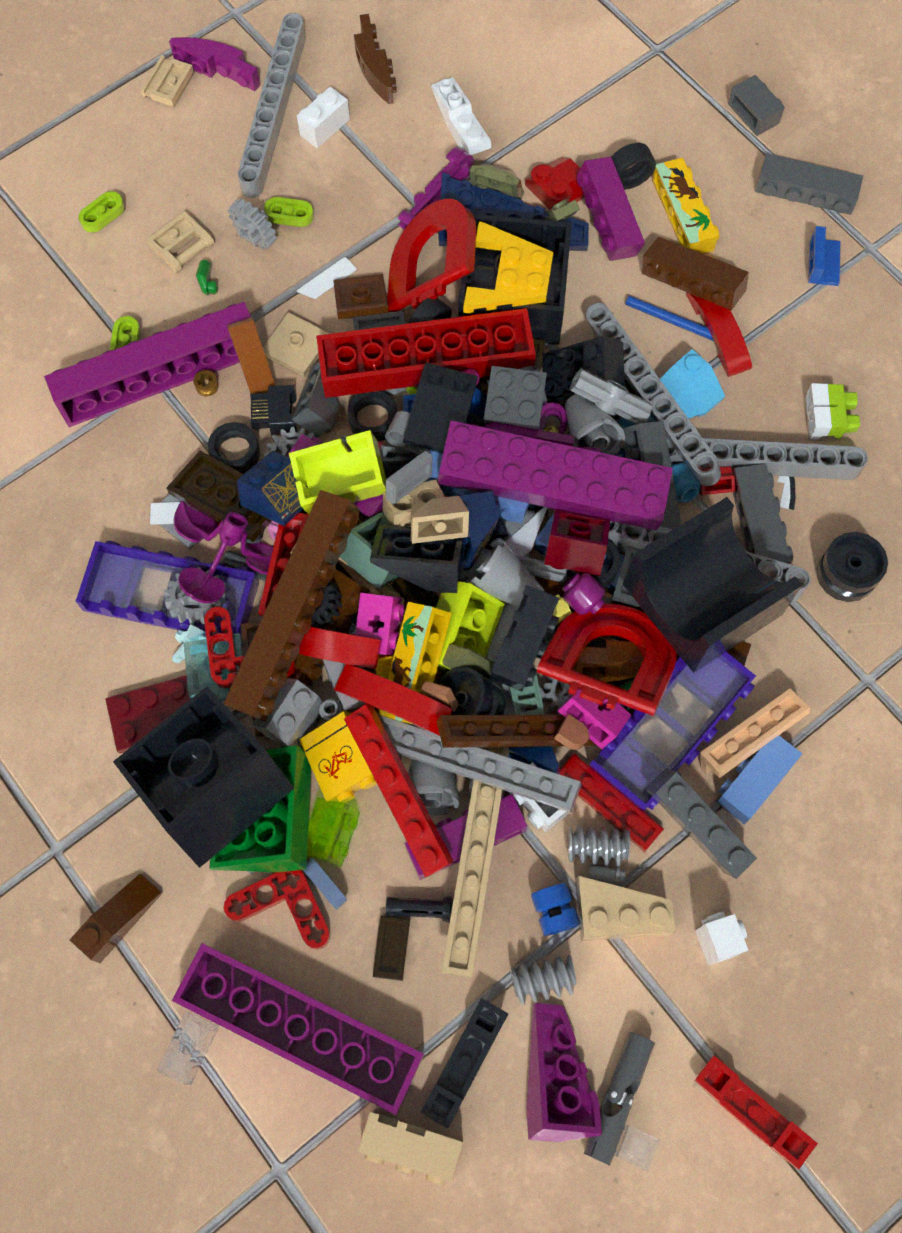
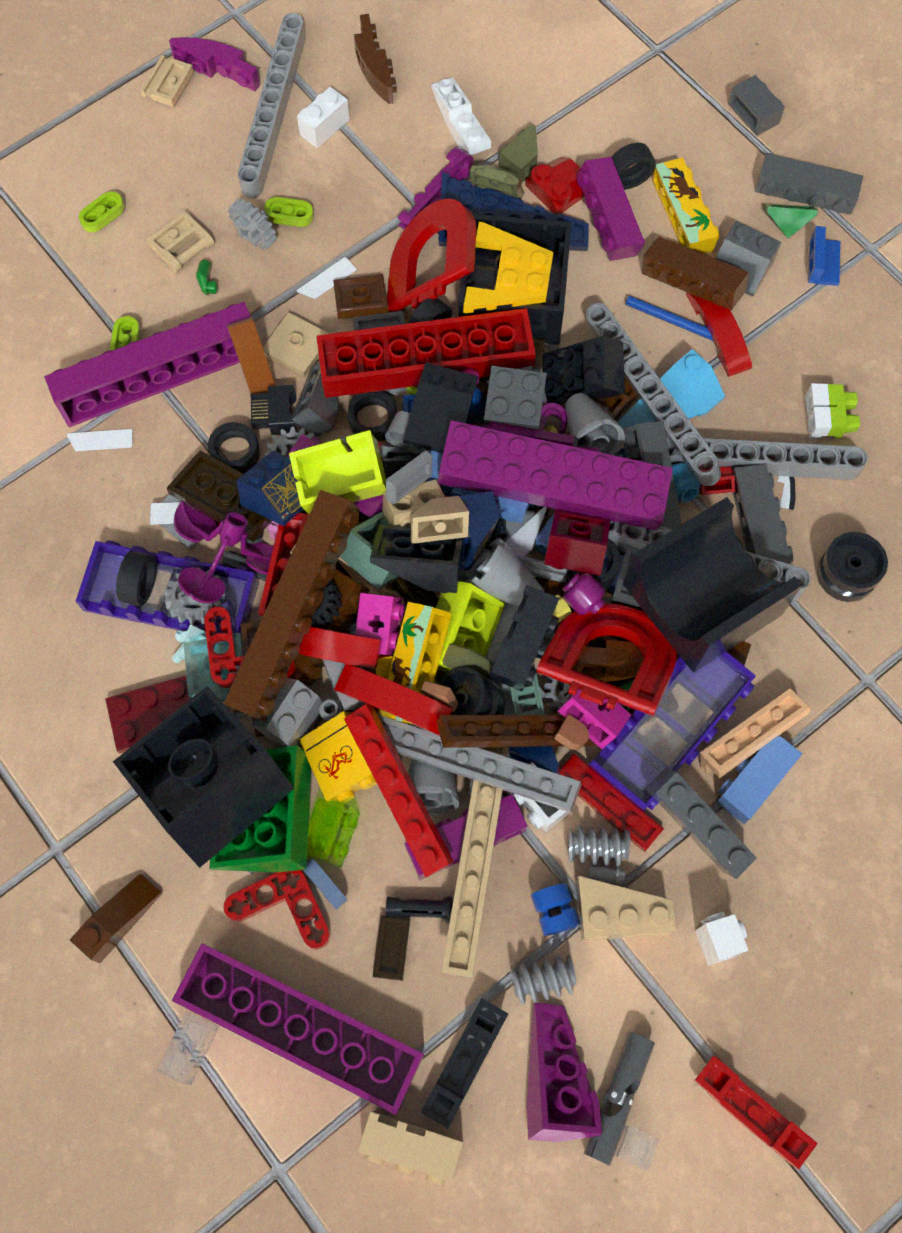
pearl gold bush [193,370,219,397] -> none
olive plate [545,200,580,222] -> none
light grey piece [570,368,653,424] -> none
none -> white sticker [67,429,132,451]
none -> black tyre [116,551,157,606]
none -> olive slope [499,123,538,184]
none -> dark grey slope [715,221,781,297]
none -> slope [764,203,818,239]

